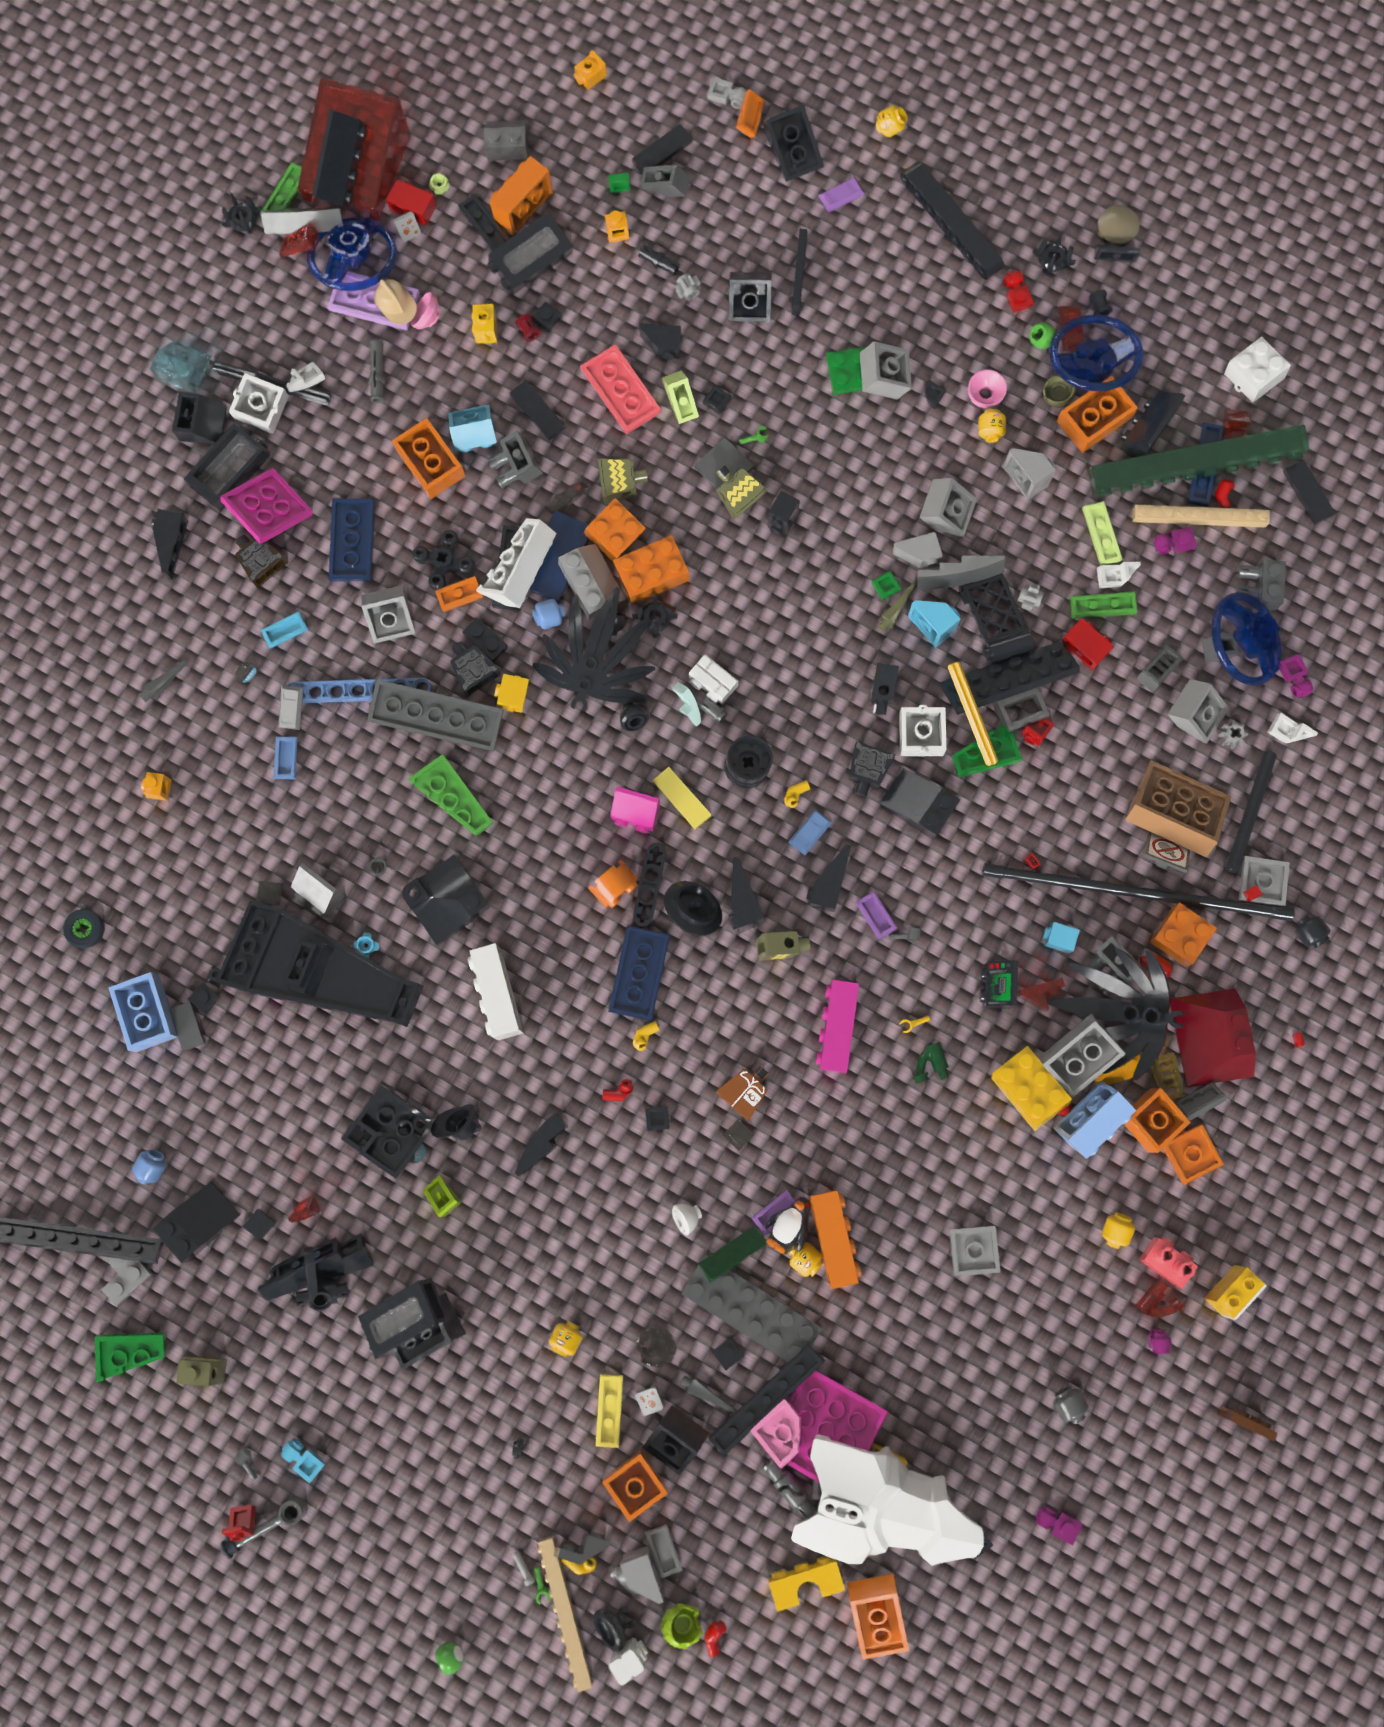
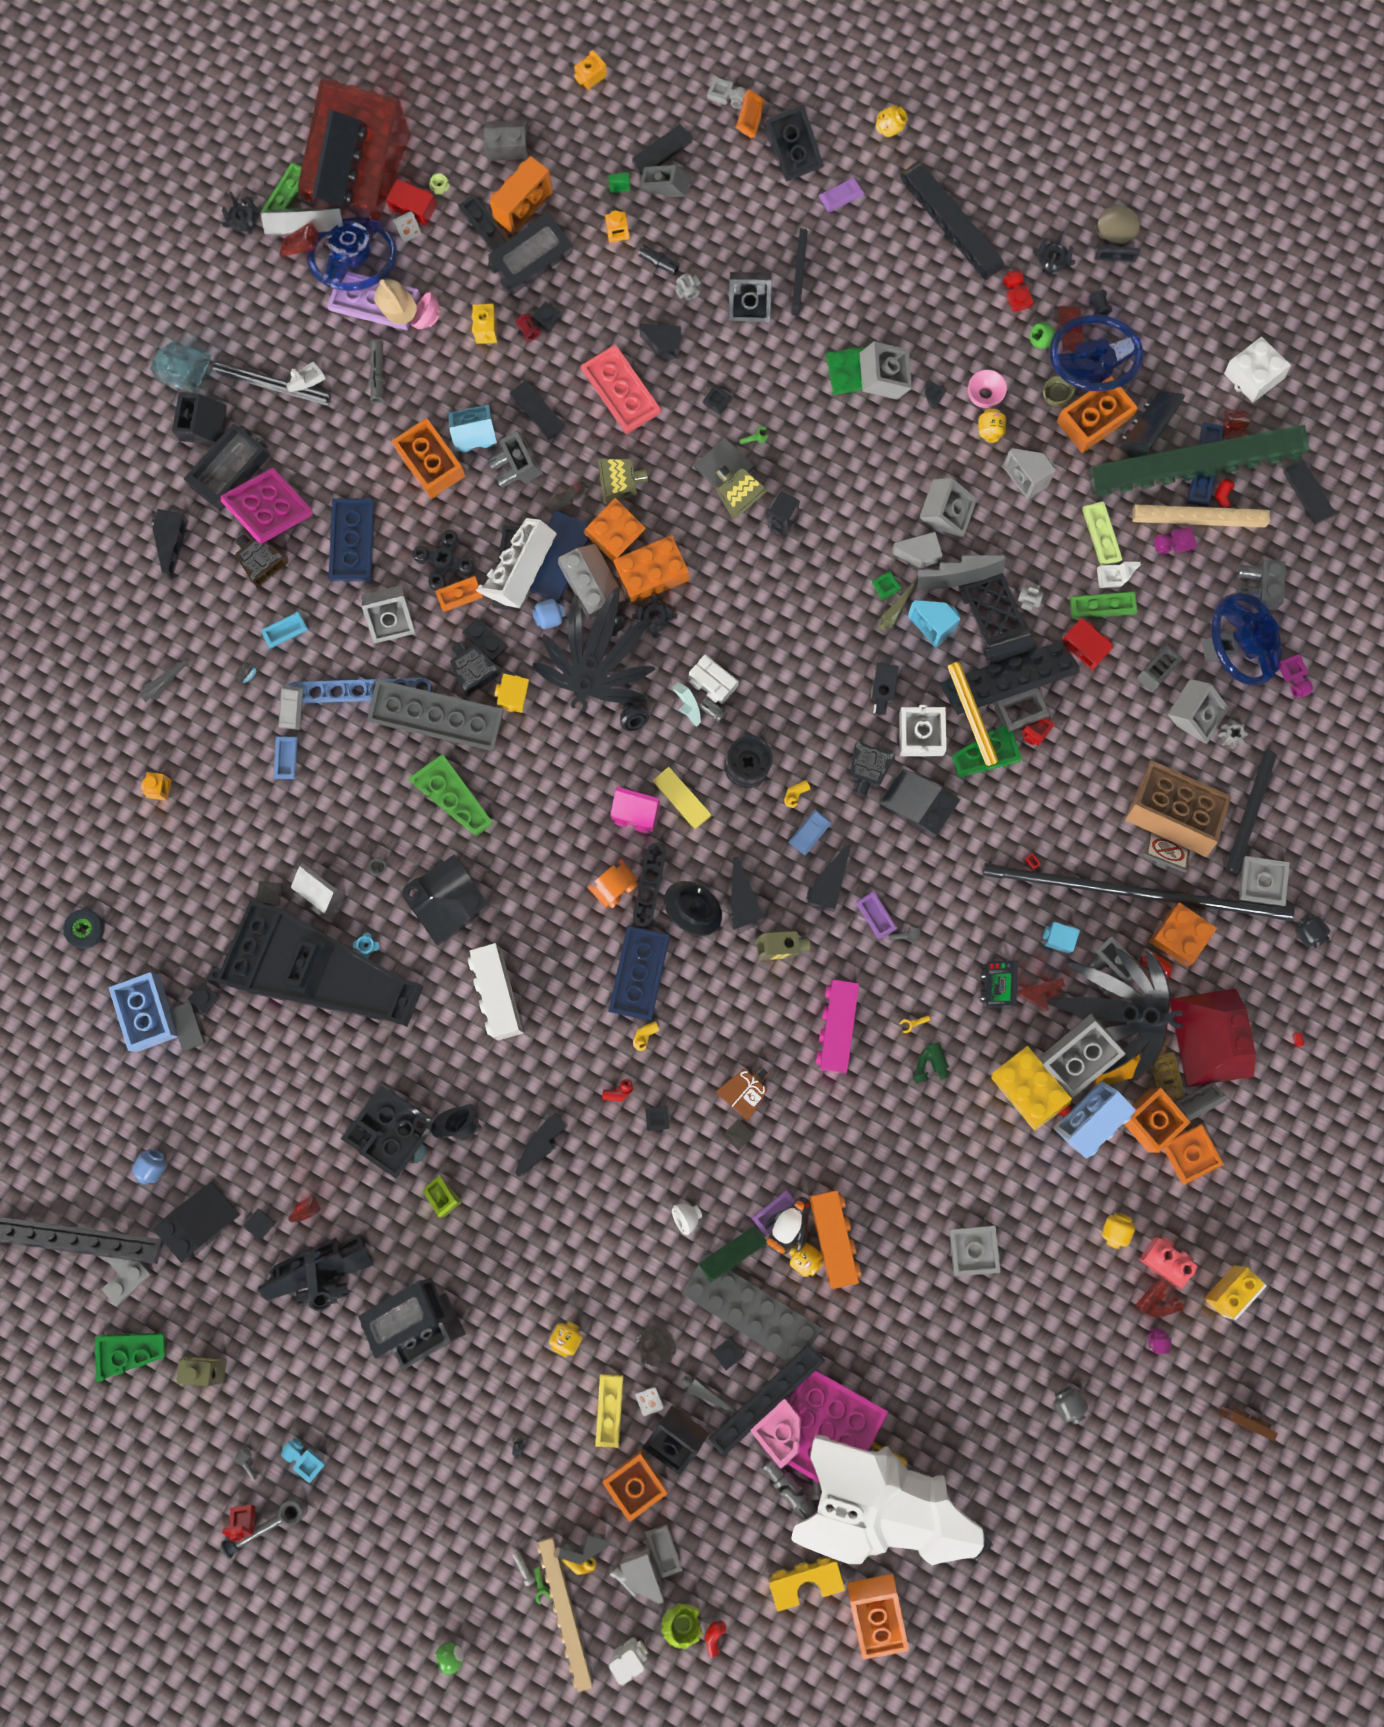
white brick [229,373,289,434] -> none
black hair [593,1606,636,1652] -> none
yellowish green slope [662,370,699,424] -> none
magenta plate [1035,1505,1083,1546] -> none
red piece [1243,885,1263,902] -> none
white slope [1267,713,1318,743] -> none

